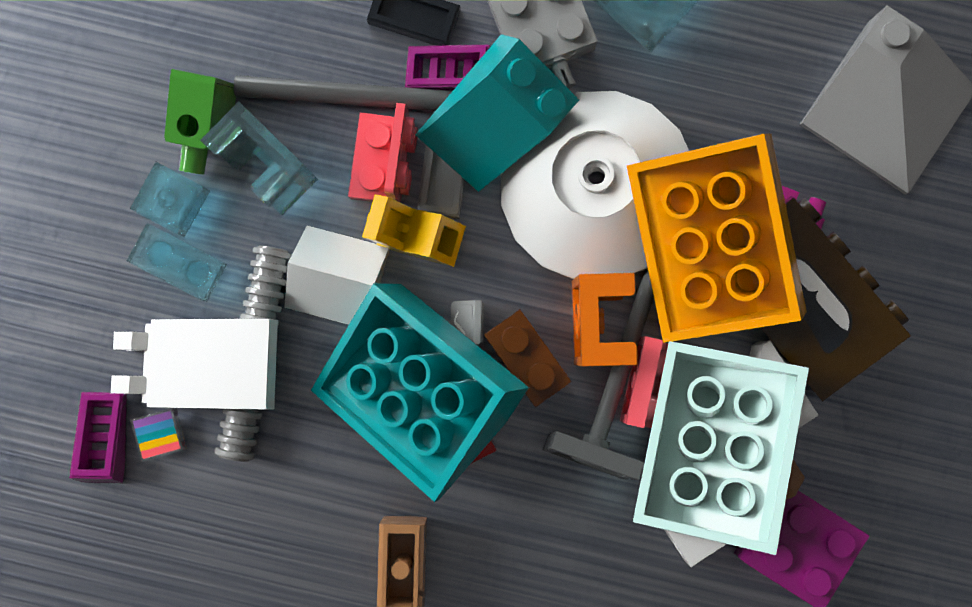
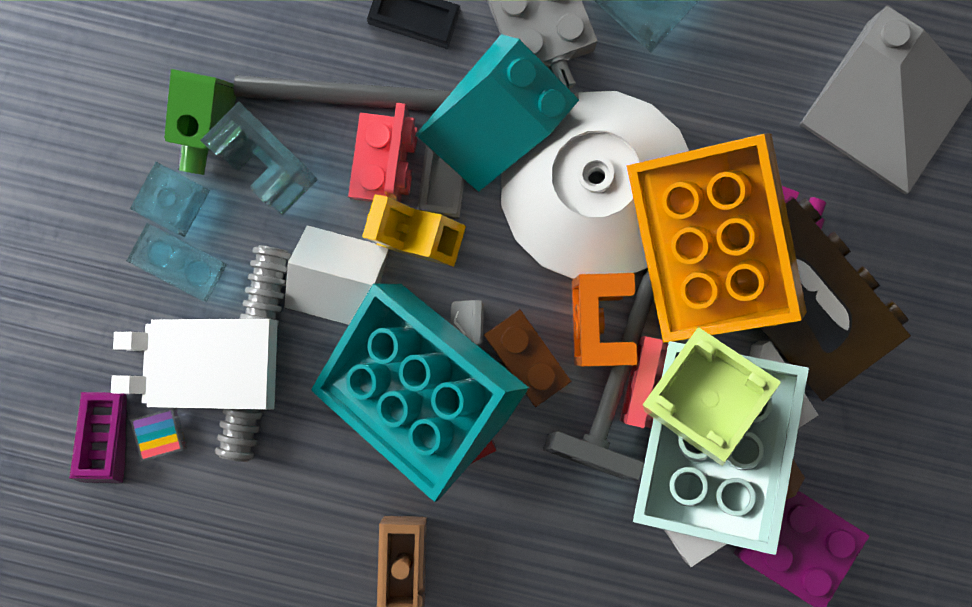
magenta slope [405,45,491,91] -> none
none -> yellowish green container [643,327,781,466]

